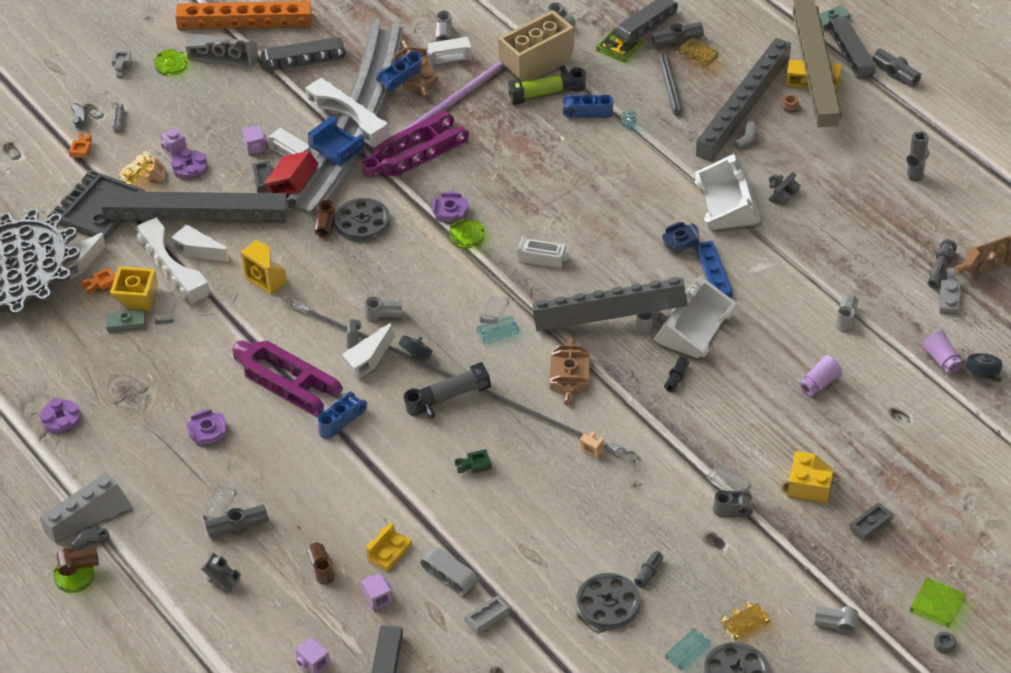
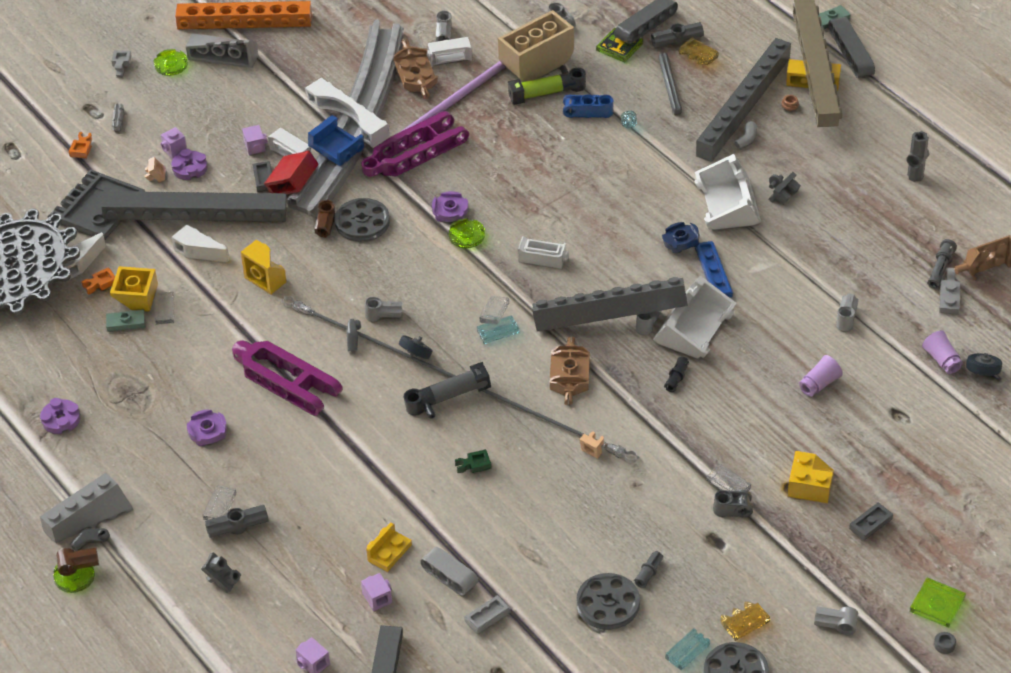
arm [71,103,88,129] -> none
clear yellow plate [119,151,154,184] -> none
white arch [136,217,210,304] -> none
dark grey beam [261,37,346,71] -> none
reddish brown piece [306,542,335,584] -> none
blue piece [318,391,367,439] -> none
white slope [342,324,395,380] -> none
blue piece [376,51,422,91] -> none
dark grey piece [873,48,922,86] -> none

